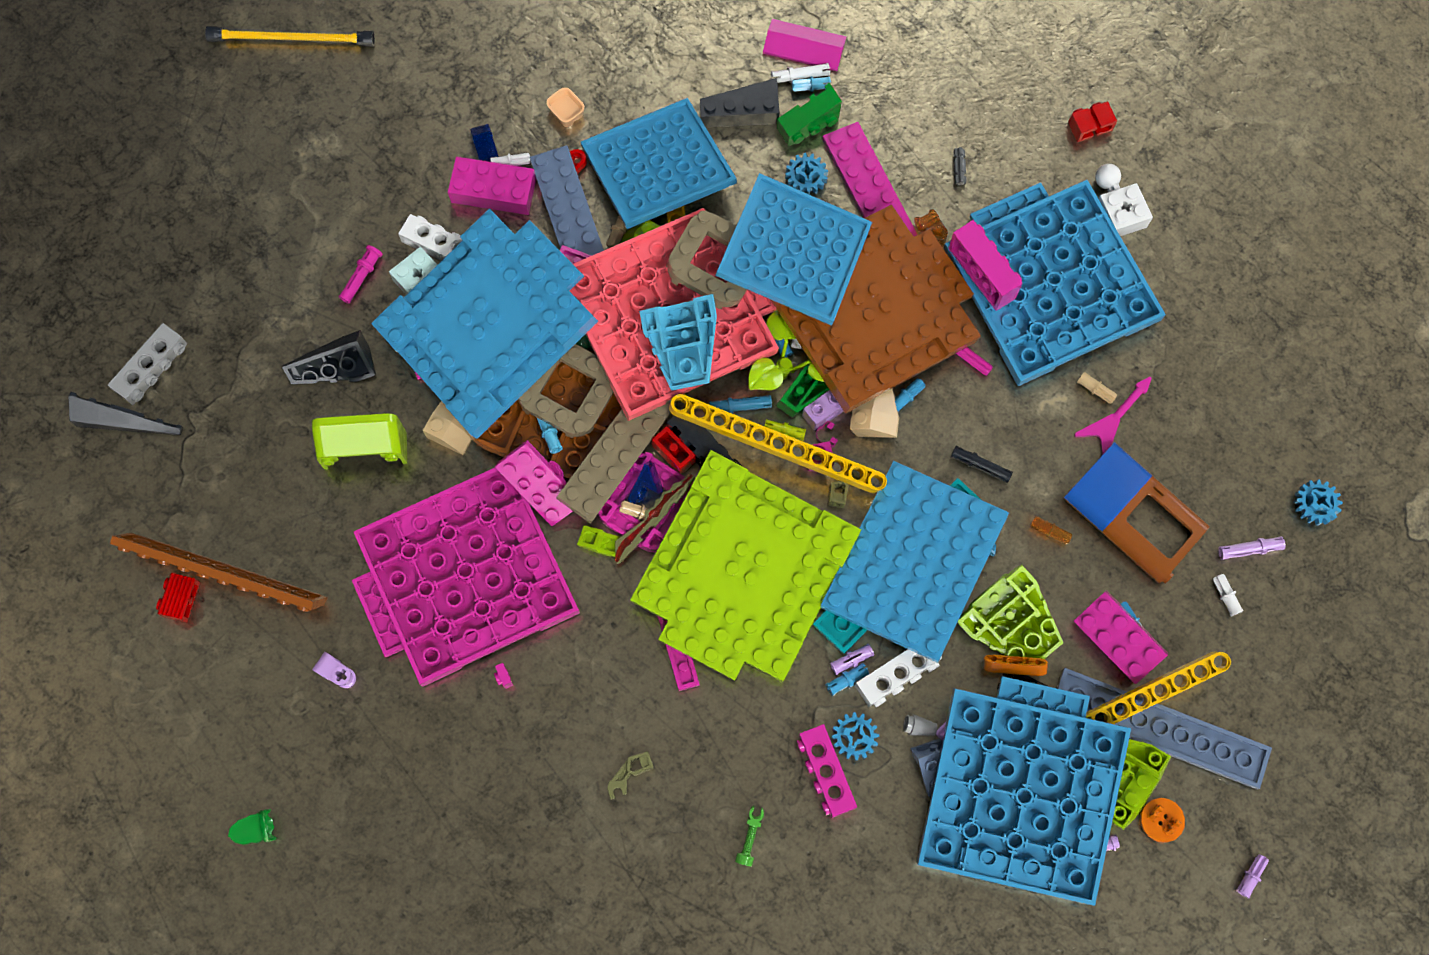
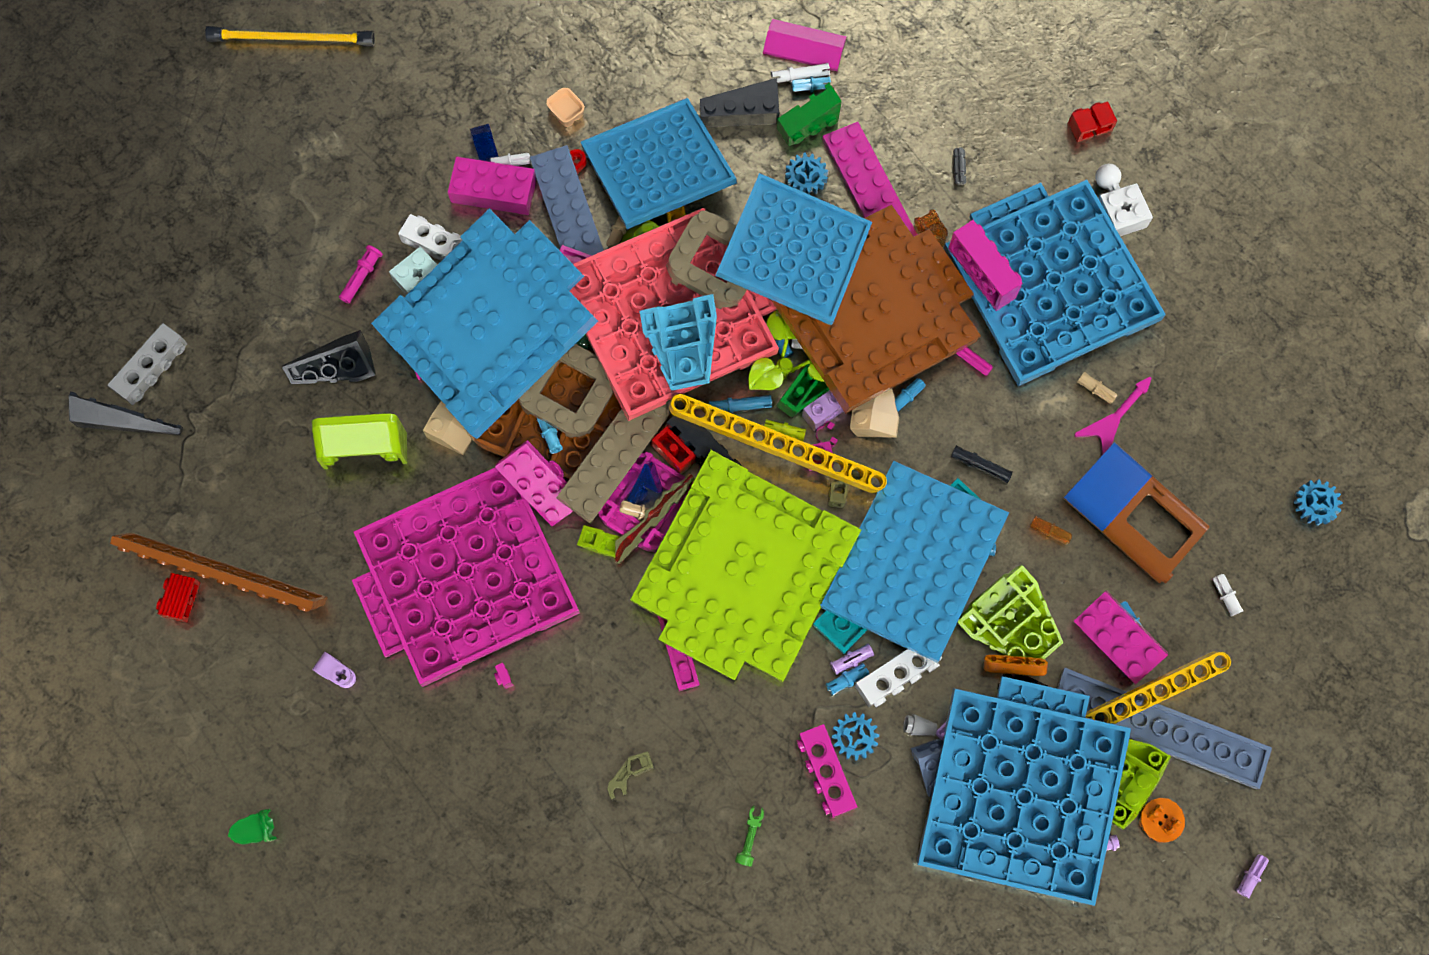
lavender pin [1218,536,1285,560] -> none

